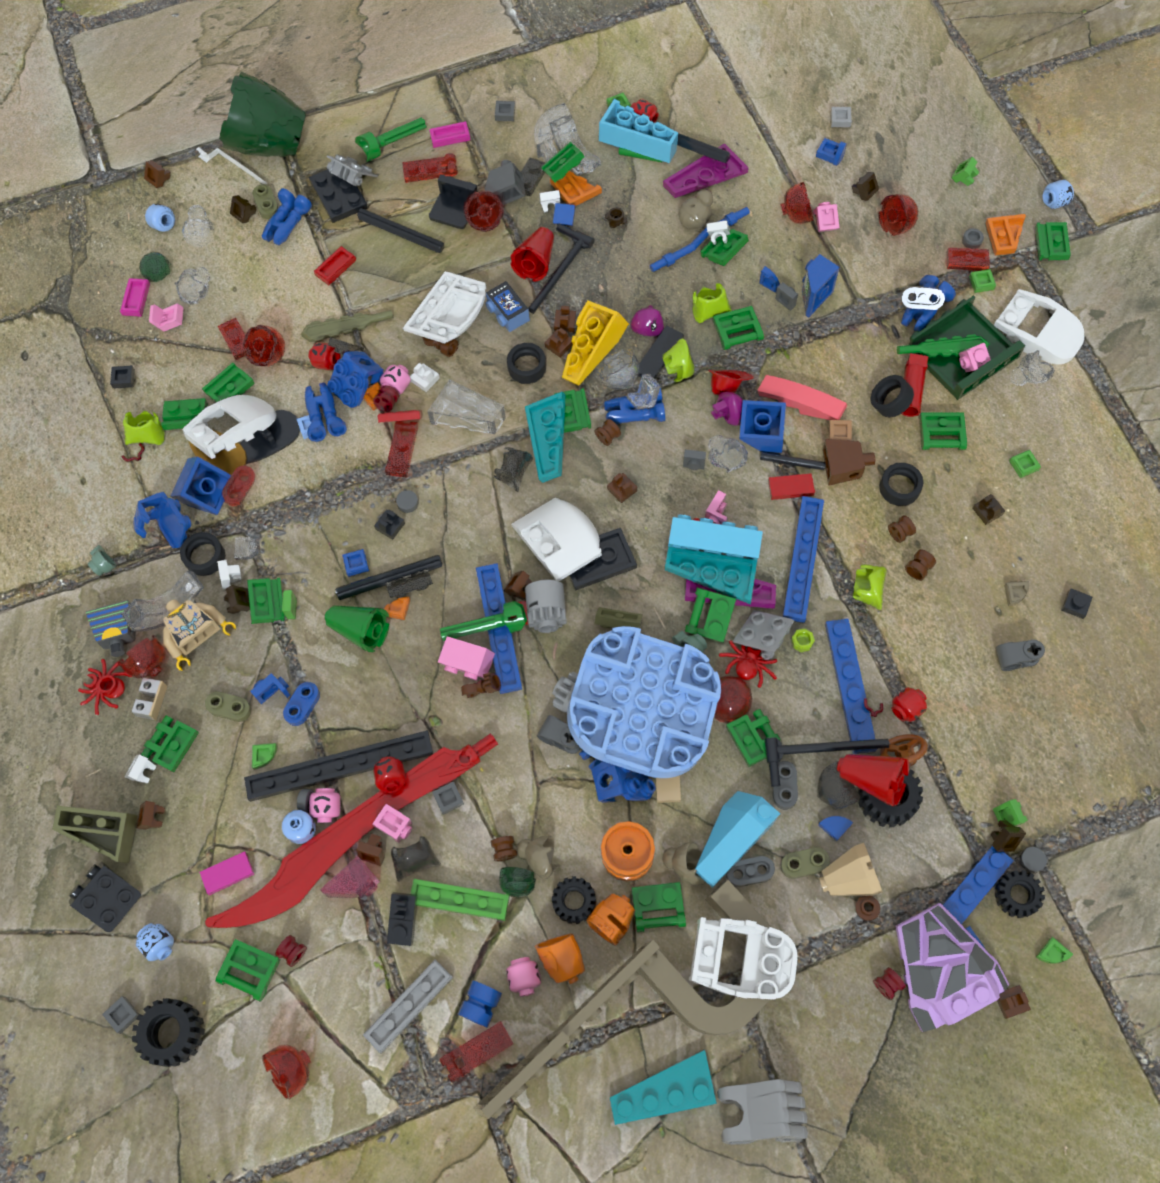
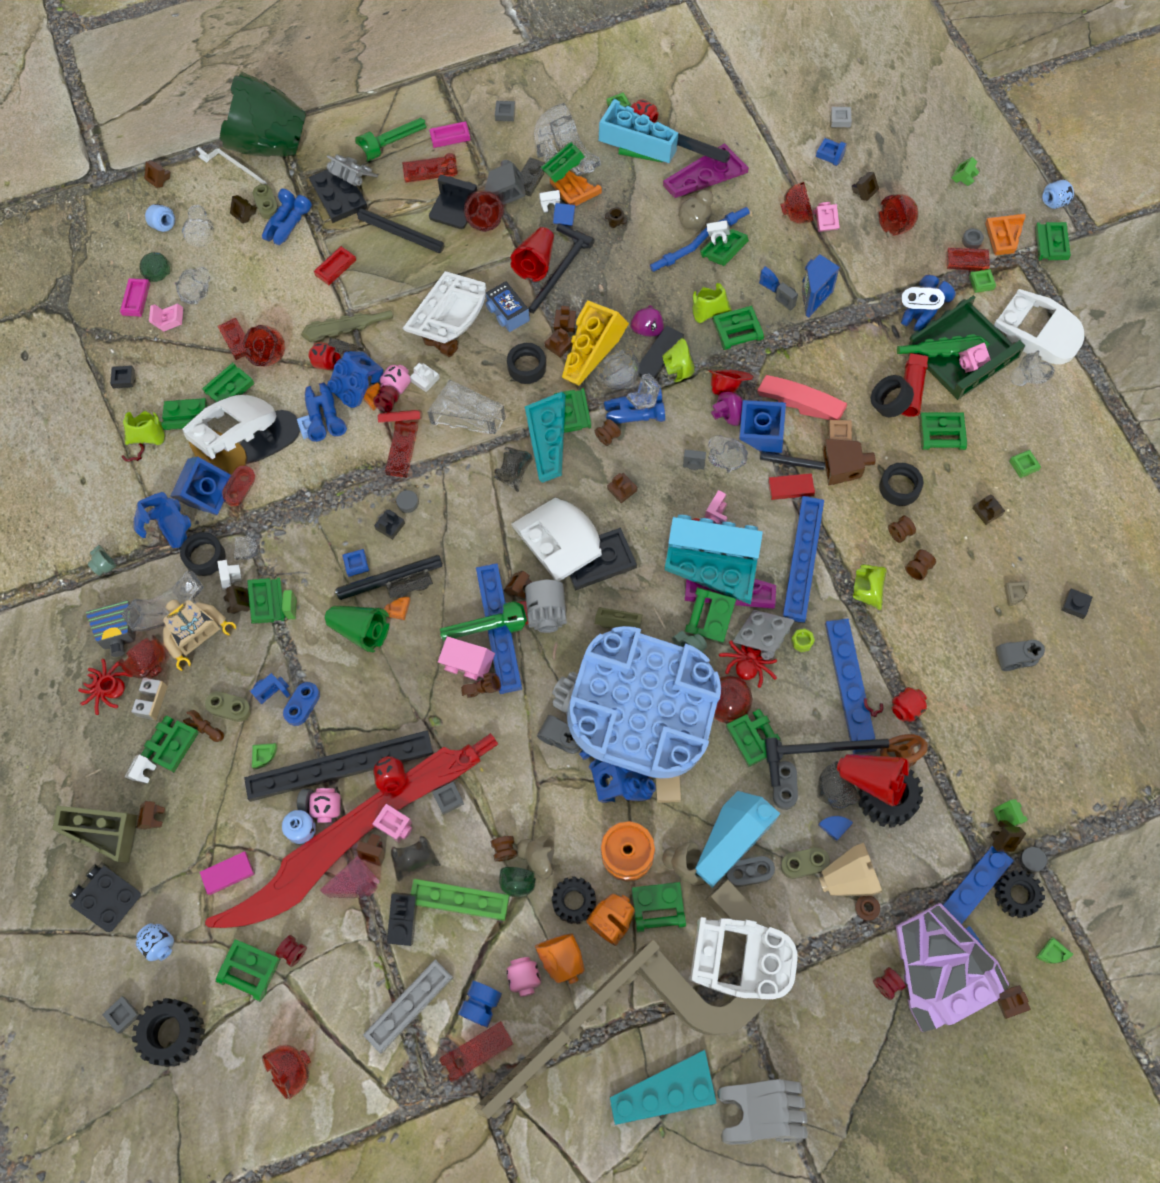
none -> reddish brown piece [183,710,224,742]

